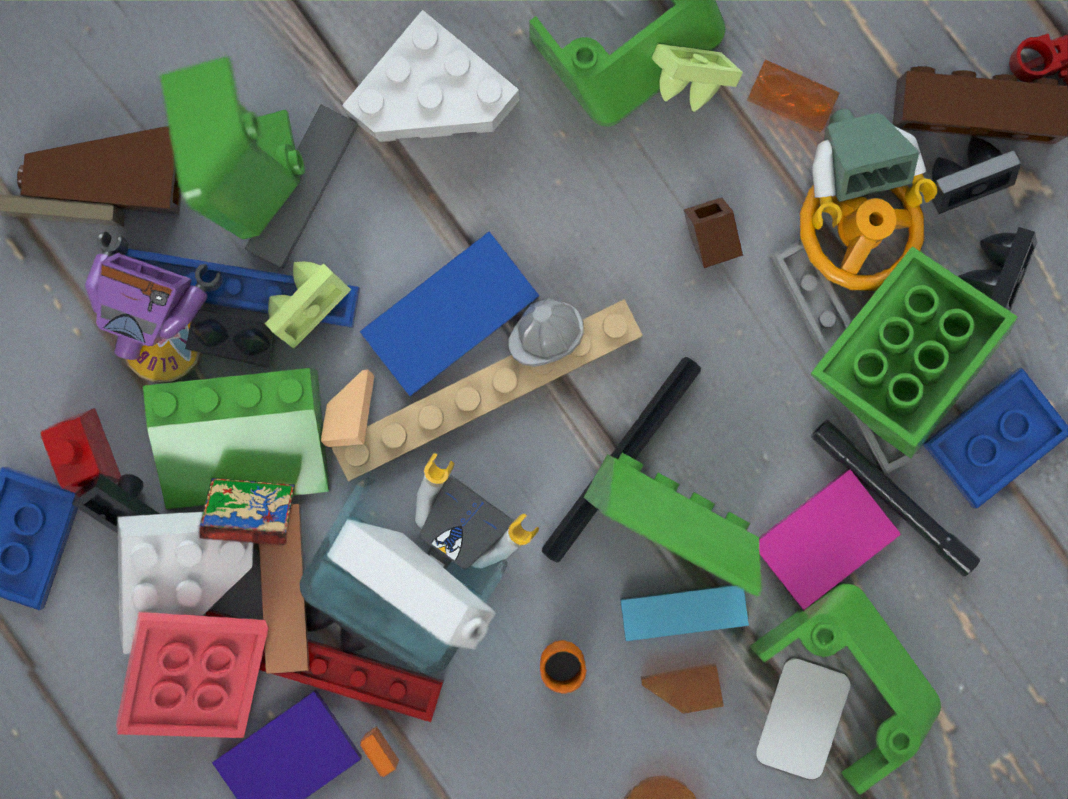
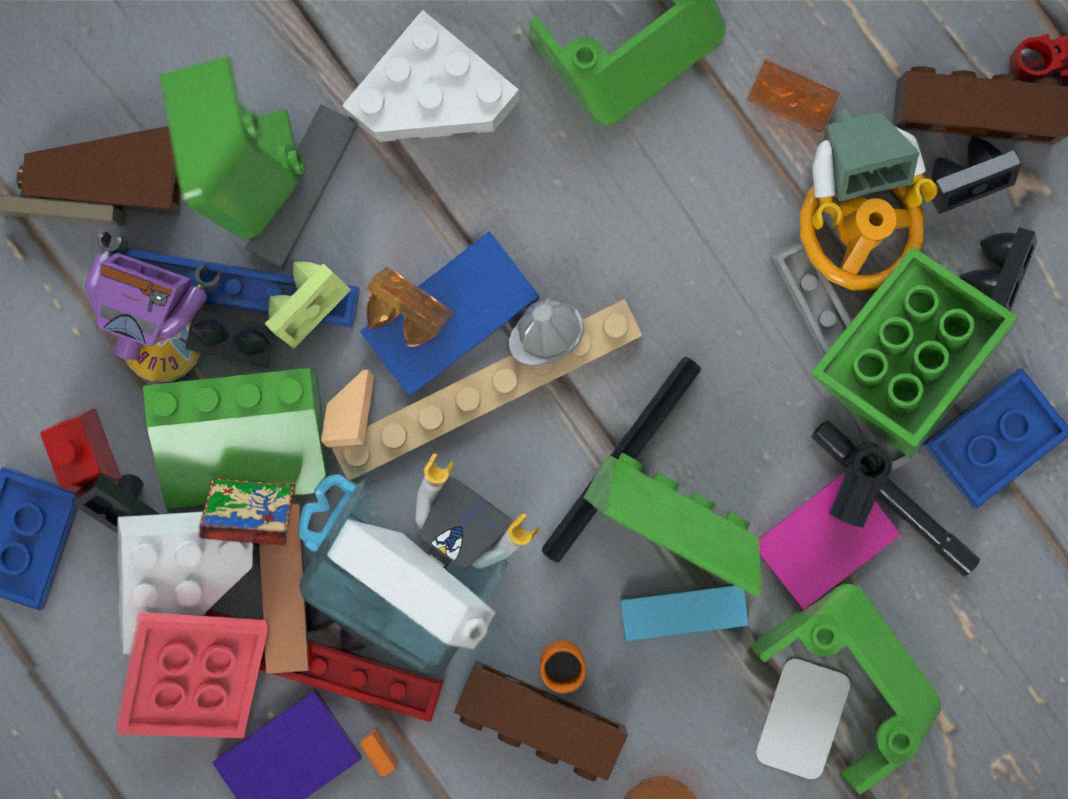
clear orange tile [640,663,724,714] -> none
yellowish green tile [651,44,743,112] -> none
reddish brown brick [684,197,743,268] -> none
none -> medium azure helmet [298,474,358,553]
none -> clear orange tile [366,266,455,346]
none -> reddish brown brick [454,660,628,781]
none -> black piece [828,441,892,528]

